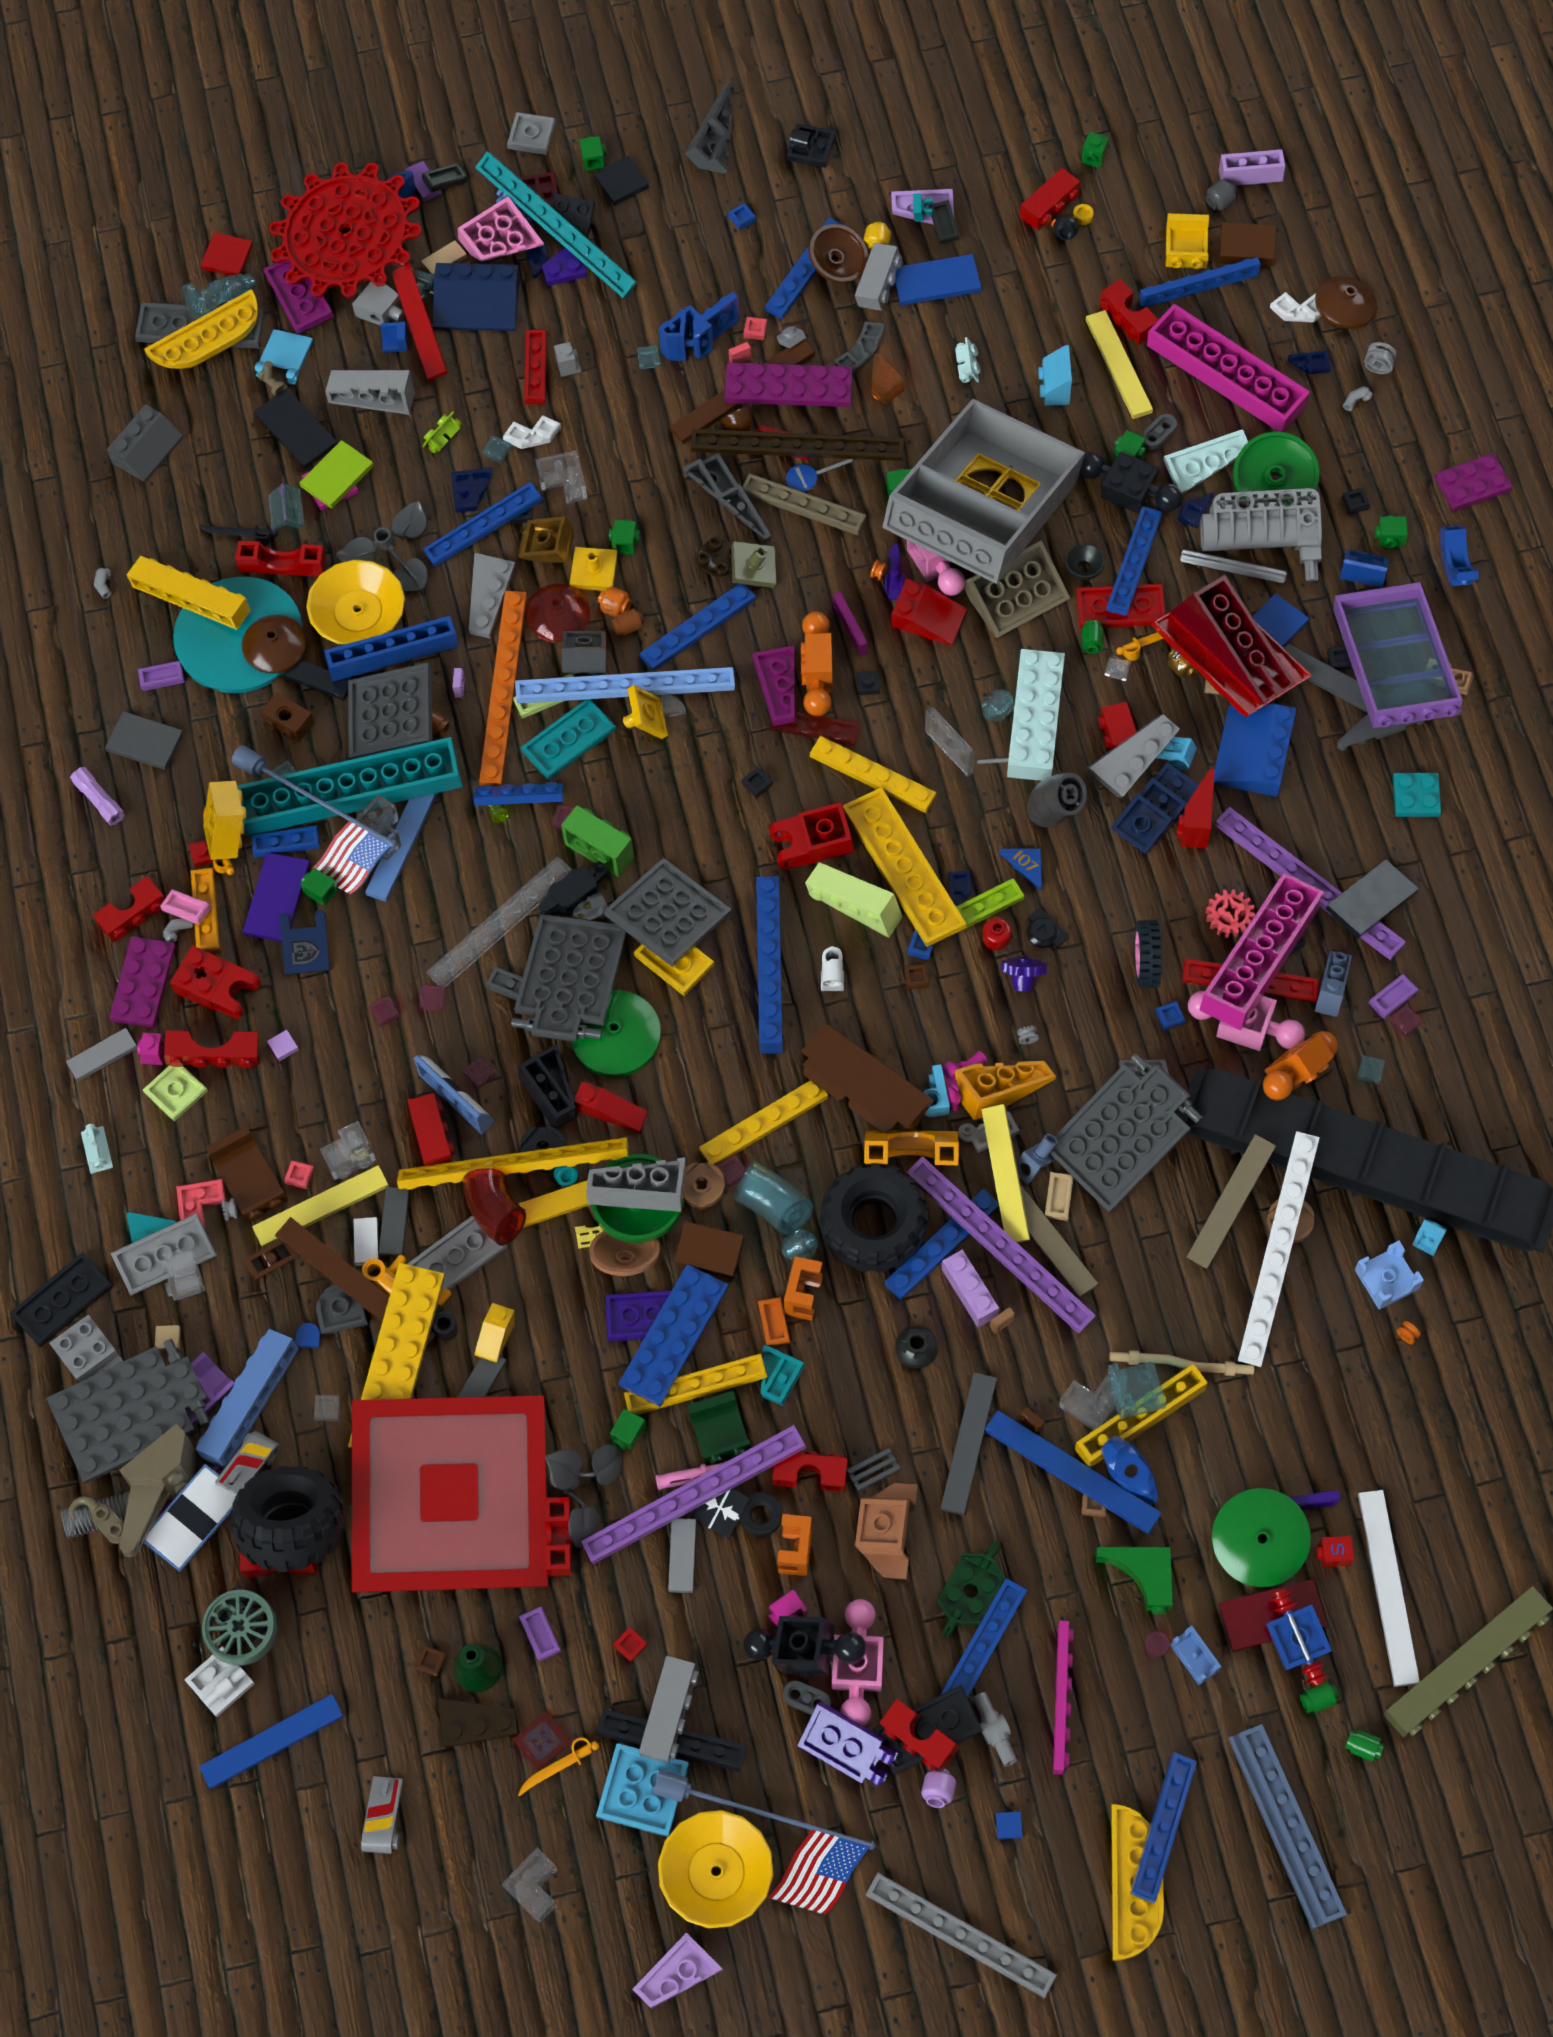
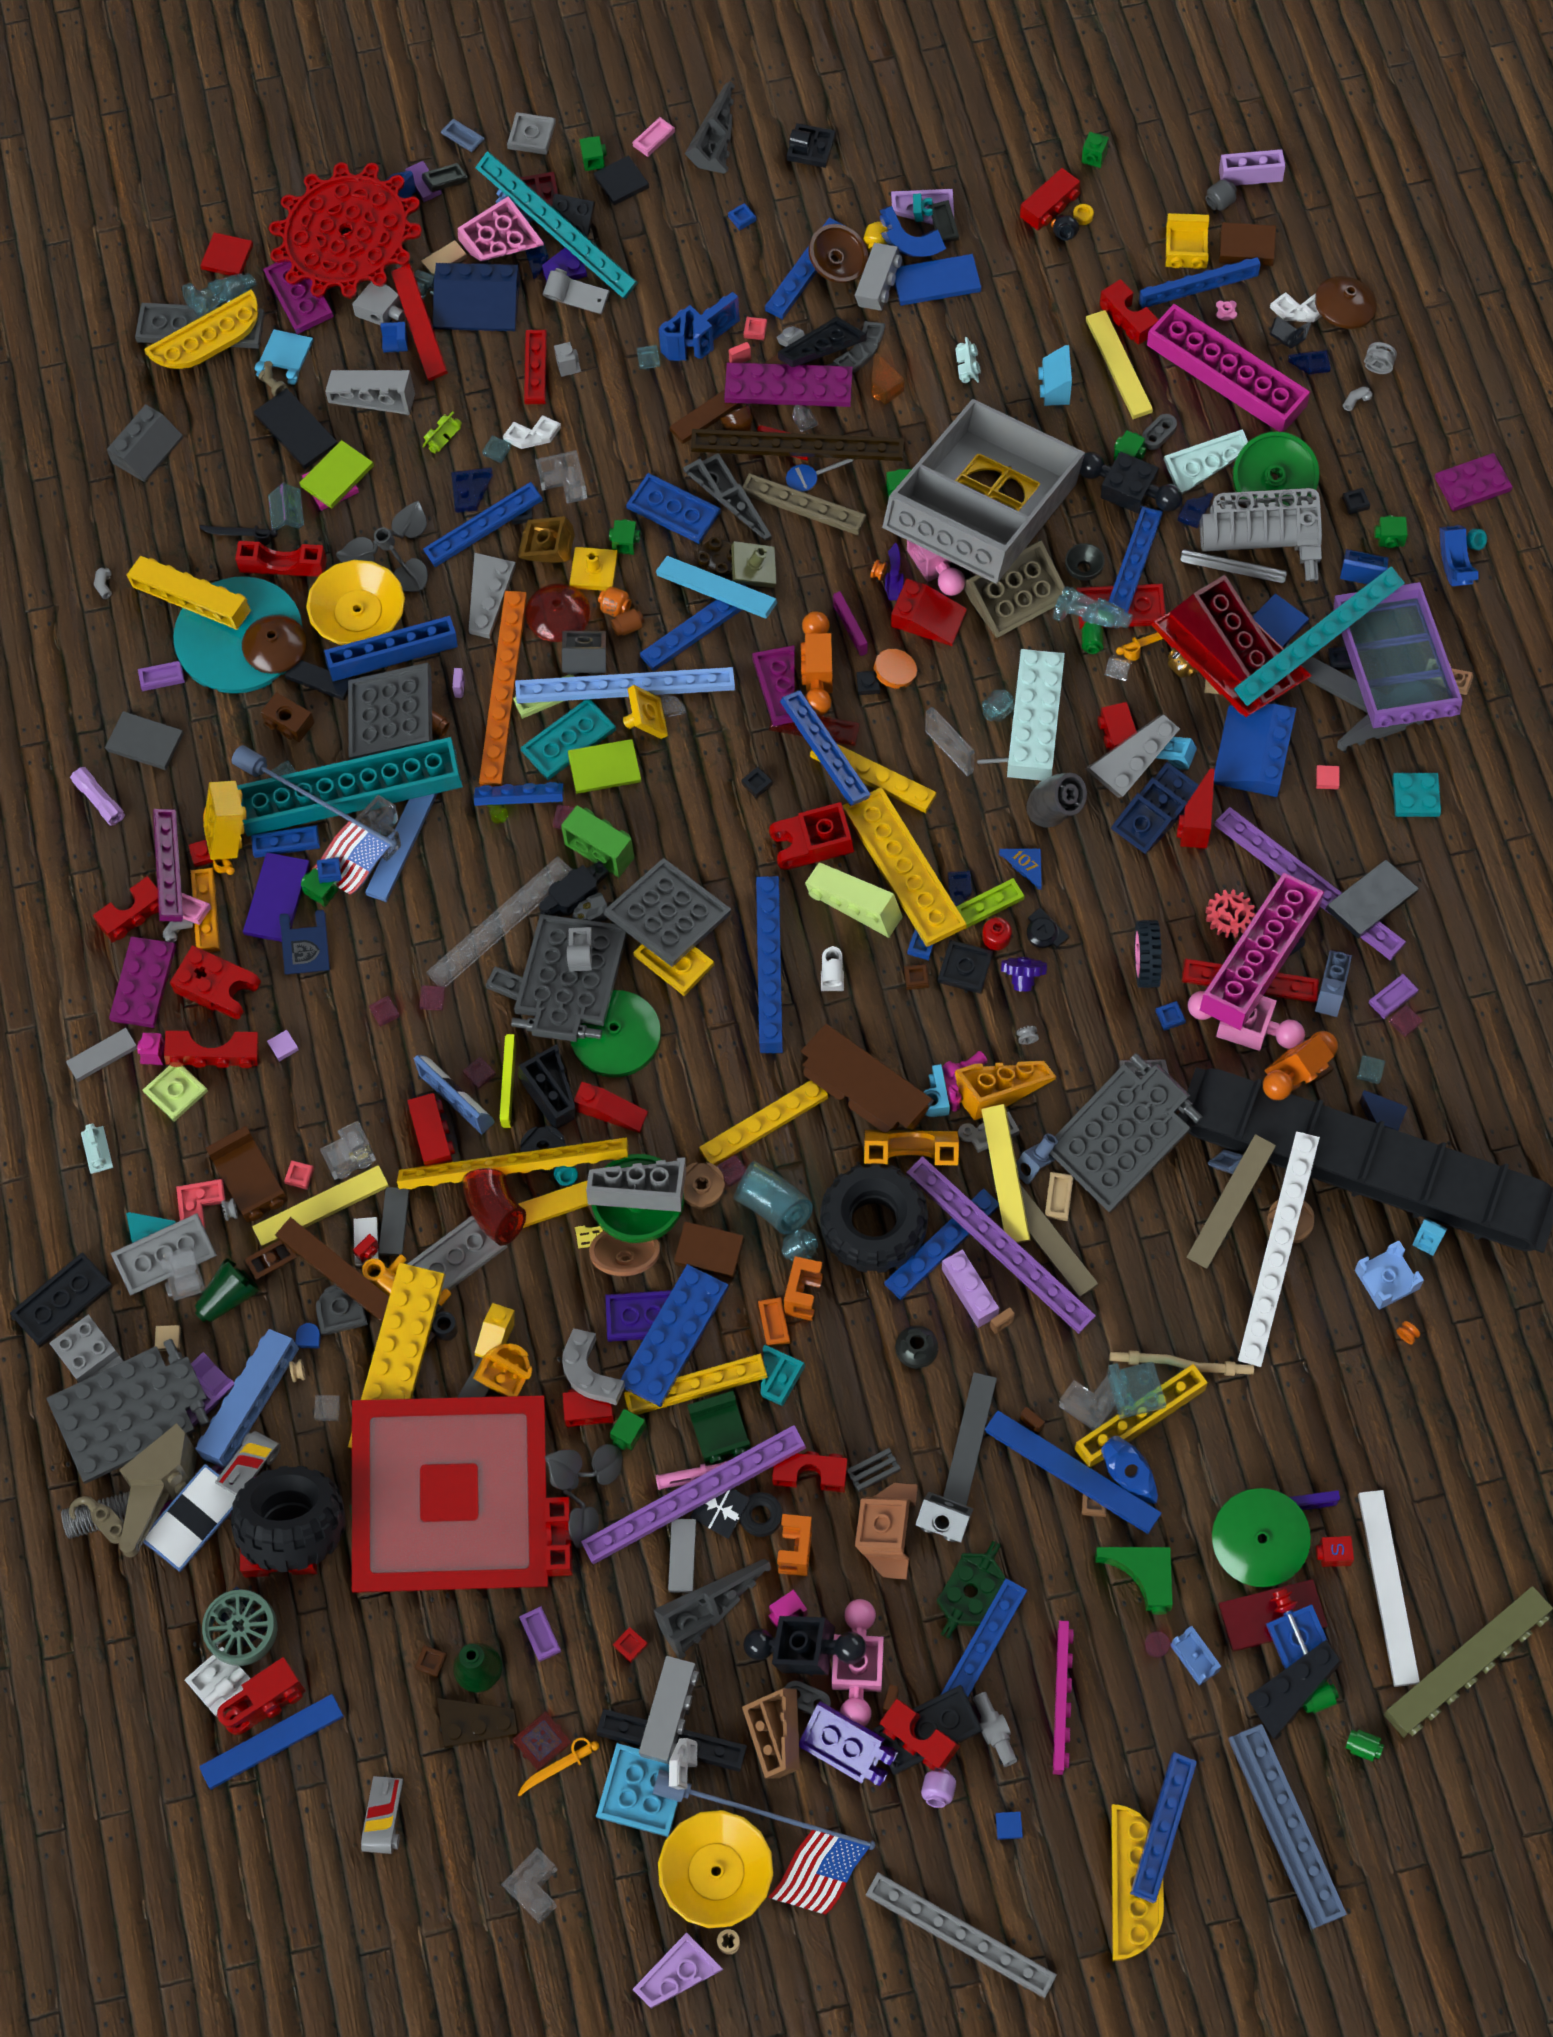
none -> magenta tile [153,809,183,922]
none -> dark green cone [195,1258,260,1322]
none -> red brick [217,1657,306,1735]
none -> tan bush [289,1359,305,1382]
none -> blue tile [317,857,342,883]
none -> red plate [353,1234,379,1263]
none -> sand blue tile [441,119,485,152]
none -> light orange slope [473,1344,532,1397]
none -> neon yellow tile [500,1034,516,1128]
none -> light grey door [542,268,610,315]
none -> light grey plate [562,1328,625,1405]
none -> red brick [563,1389,614,1427]
none -> light grey plate [567,927,592,972]
none -> lime tile [568,739,641,794]
none -> blue tile [626,473,721,544]
none -> bright pink tile [633,117,675,157]
none -> dark grey wedge [653,1559,771,1659]
none -> medium azure tile [656,556,777,619]
none -> white tile [669,1738,697,1790]
none -> tan bush [717,1929,740,1955]
none -> medium nougat wedge [742,1688,800,1778]
none -> black wing [778,316,867,367]
none -> blue plate [780,690,871,806]
none -> clear slope [792,404,818,432]
none -> orange tile [873,649,917,689]
none -> blue arch [879,206,946,257]
none -> reddish brown tile [883,1684,899,1714]
none -> brick [915,1492,974,1543]
none -> black tile [938,940,993,994]
none -> clear light blue piece [1053,586,1133,629]
none -> sand blue tile [1208,1150,1243,1174]
none -> bright pink plate [1216,301,1237,321]
none -> teal plate [1234,566,1405,706]
none -> black wing [1246,1640,1342,1740]
none -> black bracket [1269,316,1311,349]
none -> coral tile [1316,765,1339,789]
none -> dark blue slope [1359,1090,1408,1131]
none -> teal tile [1466,529,1487,551]

